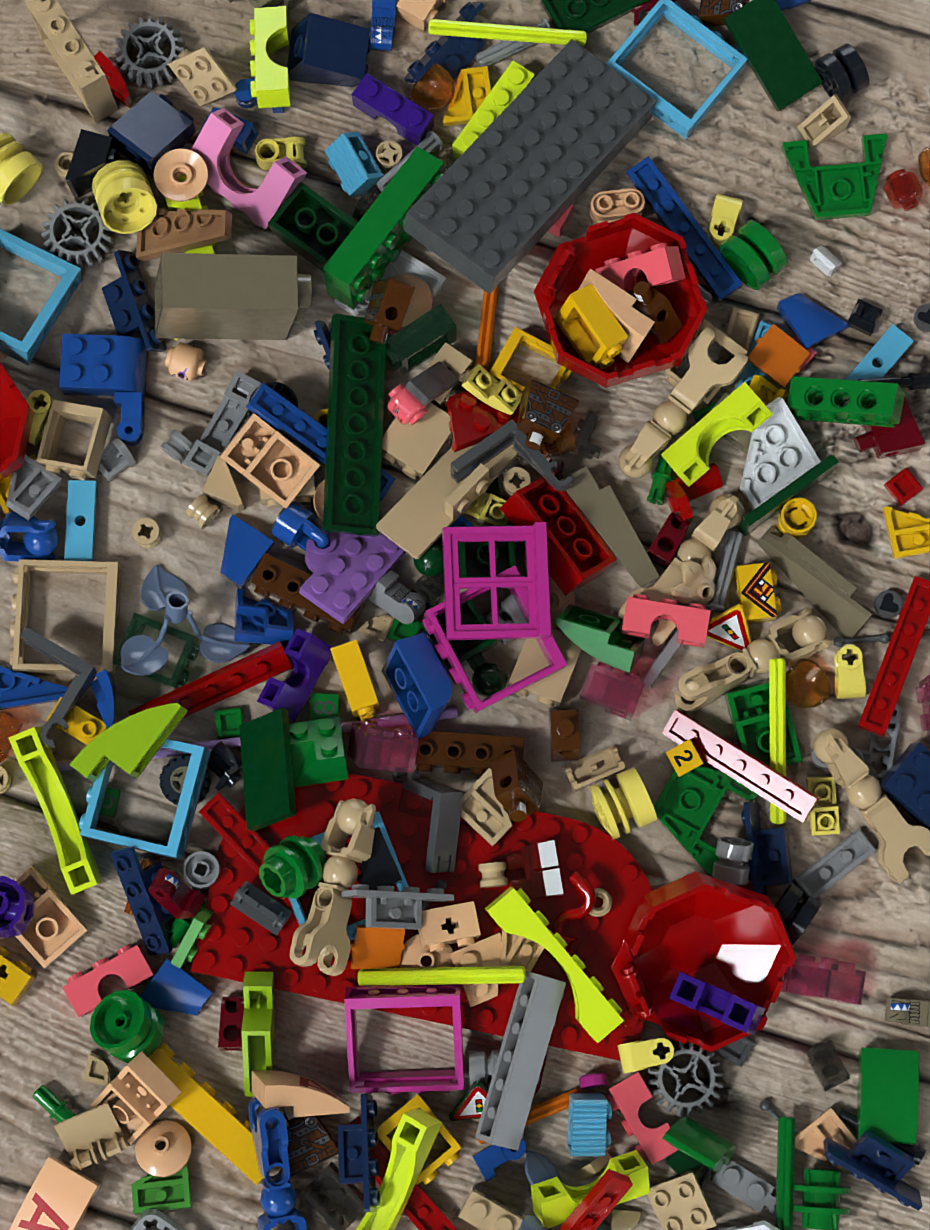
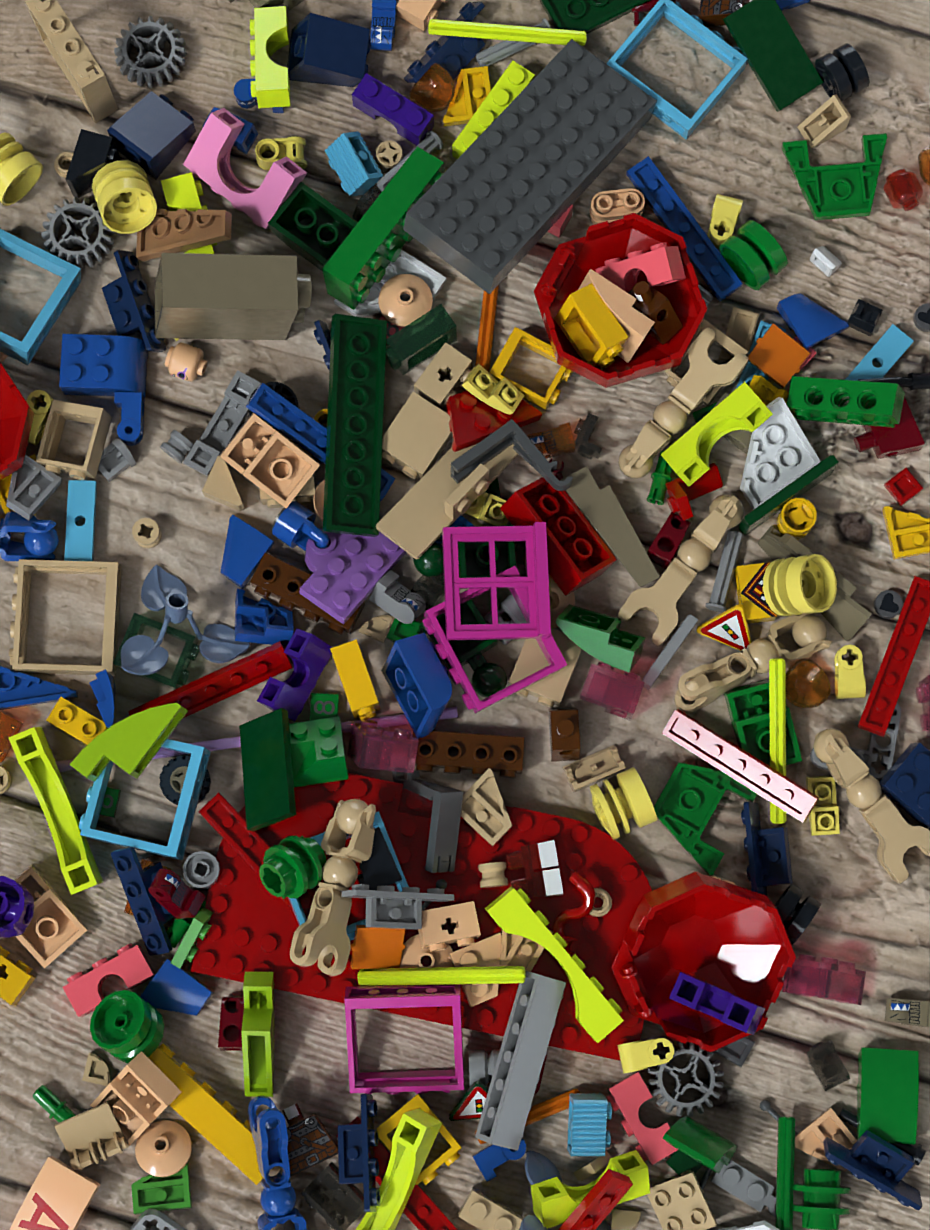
dark grey hinge [20,627,97,748] -> none
red slope [94,50,133,108] -> none
light nougat dish [154,149,208,202] -> none
tan hinge [168,46,237,106] -> none
tan wheel [185,494,220,529] -> none
black bracket [207,741,242,792] -> none
green tile [214,707,244,739] -> none
dark grey hinge [230,881,293,936] -> none
light nougat slope [252,1070,350,1117] -> none
reddish brown torso [364,278,415,345] -> none
coral head [387,384,428,425] -> none
flat silver tile [405,361,459,406] -> none
reddish brown torso [491,750,543,822] -> none
tan wheel [503,467,531,497] -> none
torso [517,379,579,450] -> none
dark pink tile [579,1073,609,1089] -> none
coral arch [621,594,711,648] -> none
yellow tile [665,739,704,777] -> none
tan plate [670,556,716,605] -> none
light grey wheel [712,837,754,885] -> none
light grey tile [793,828,877,899] -> none
dark grey hinge [833,633,890,647] -> none
none -> light yellow wheel [763,554,837,617]

